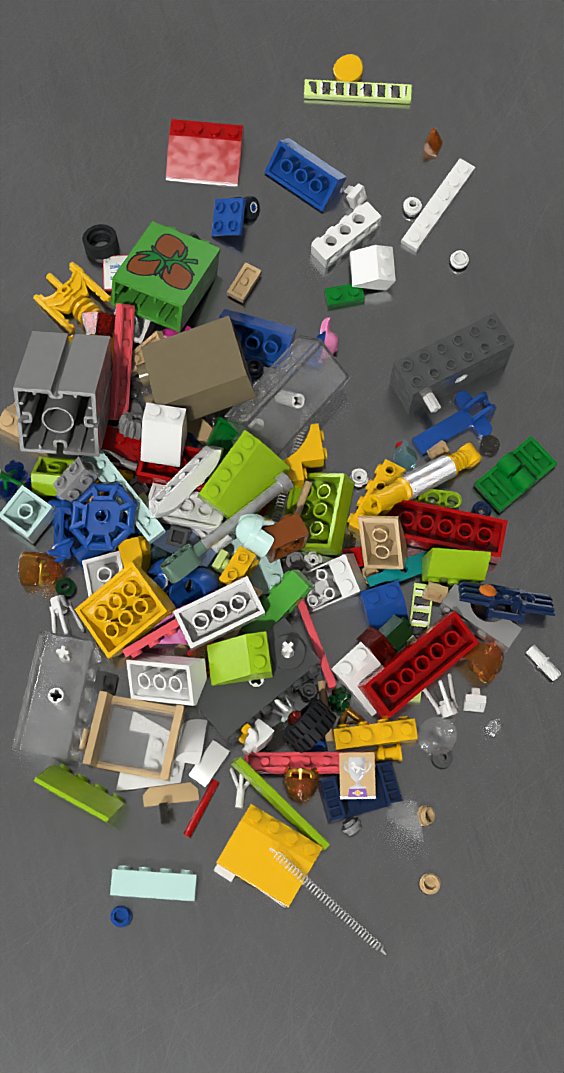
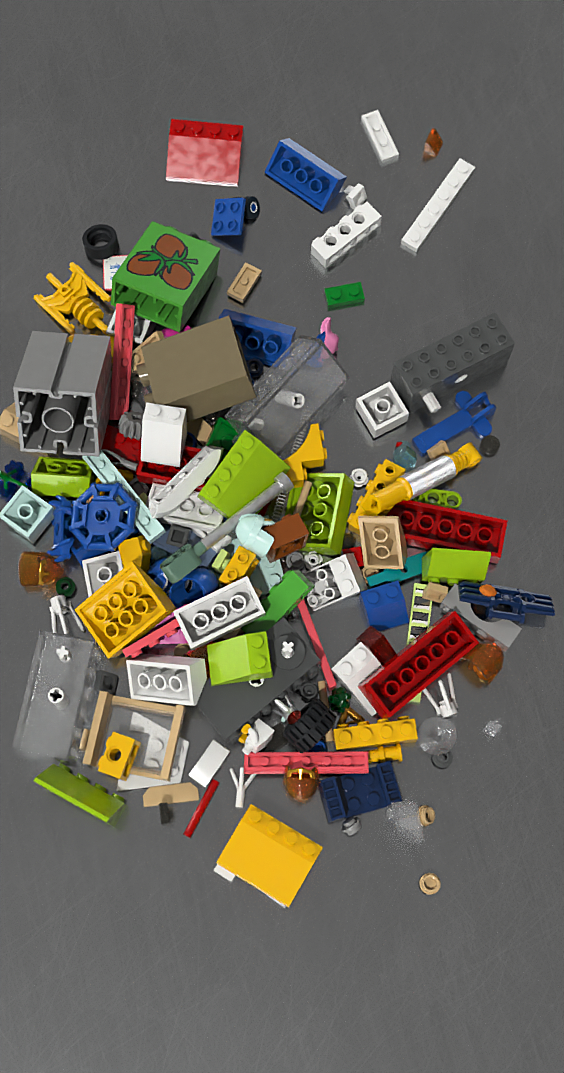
light grey brick [53,456,99,502] -> none
clear red slope [81,311,116,338] -> none
light aqua brick [110,865,198,901] -> none
blue plate [110,905,132,927] -> none
white brick [175,719,207,765] -> none
lime tile [231,757,330,850] -> none
white piece [269,848,387,955] -> none
tile [304,79,412,104] -> none
yellow piece [333,54,363,82] -> none
sticker [339,752,376,799] -> none
white slope [350,245,396,291] -> none
dark green brick [377,615,414,650] -> none
white plate [403,197,422,215] -> none
white plate [450,250,469,269] -> none
white tile [463,687,486,712] -> none
dark blue plate [472,501,492,516] -> none
green plate [474,436,558,513] -> none
white axle [526,644,561,681] -> none
none -> yellow brick [98,732,141,781]
none -> white brick [355,382,409,438]
none -> white tile [361,110,399,163]

